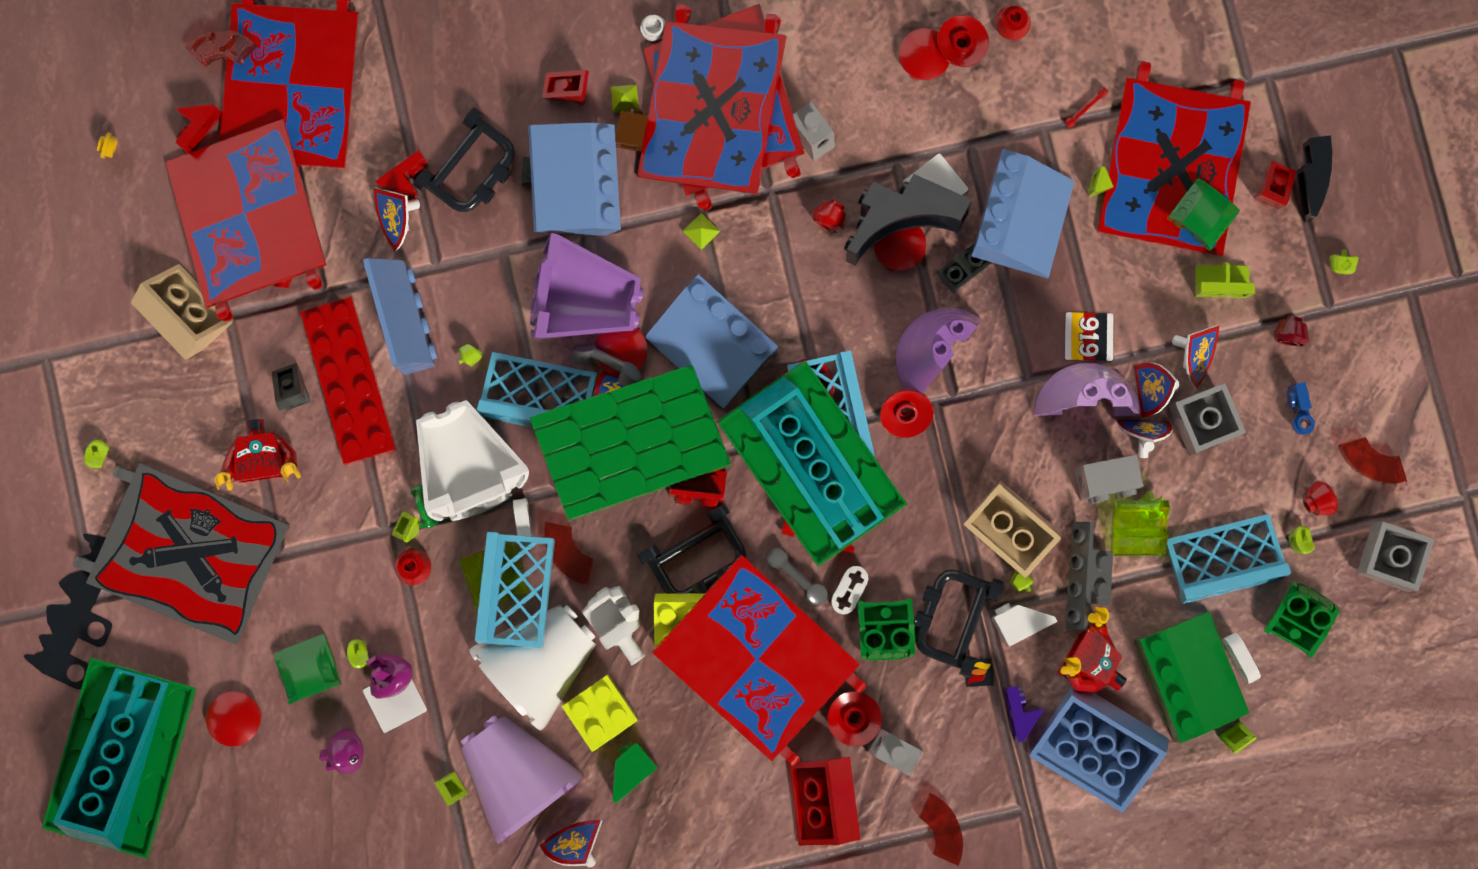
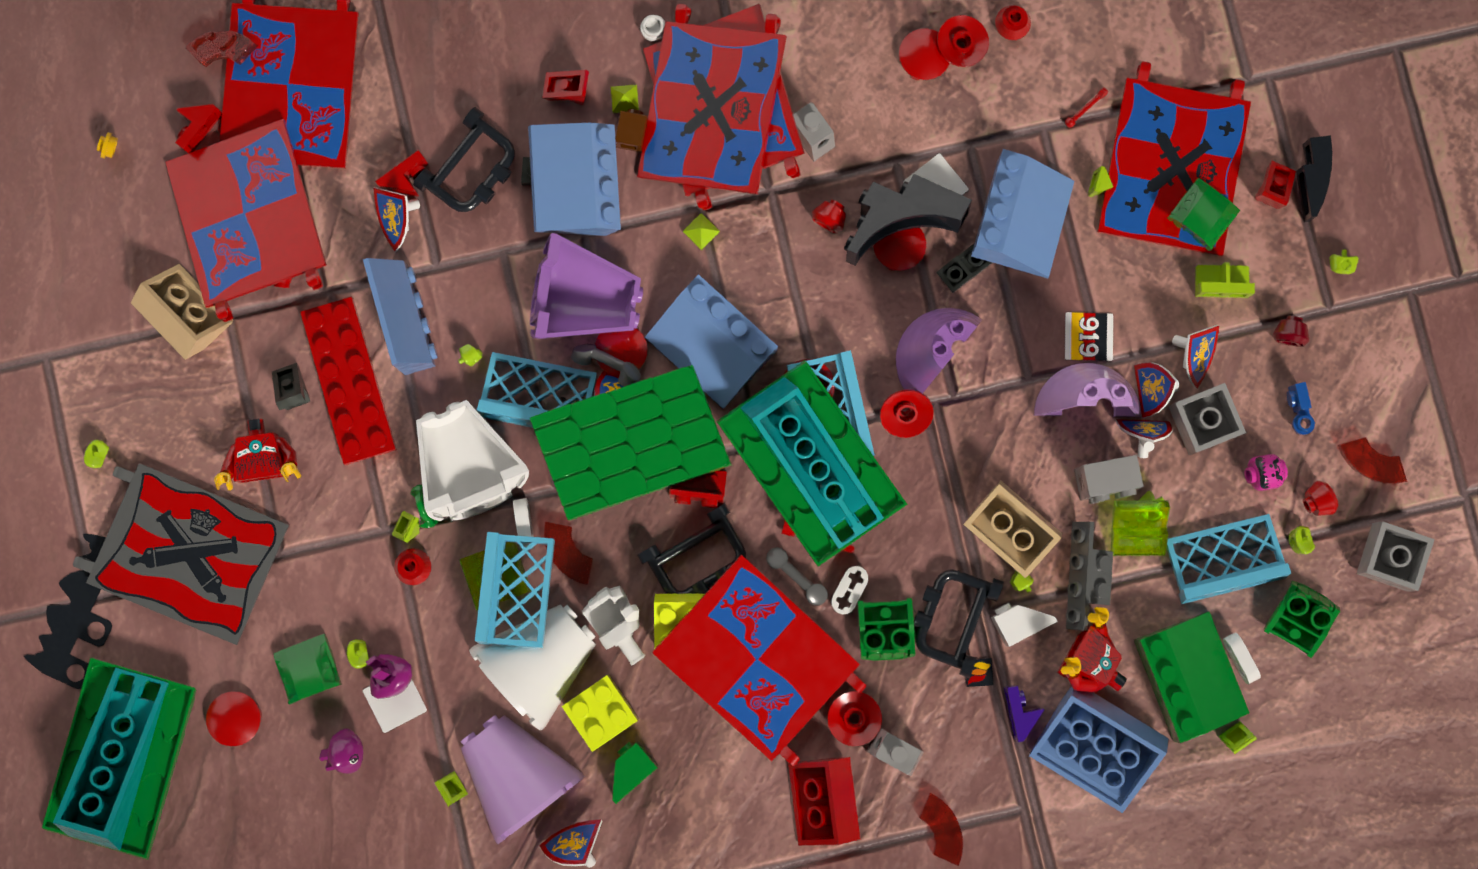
none -> dark pink head [1244,454,1288,491]

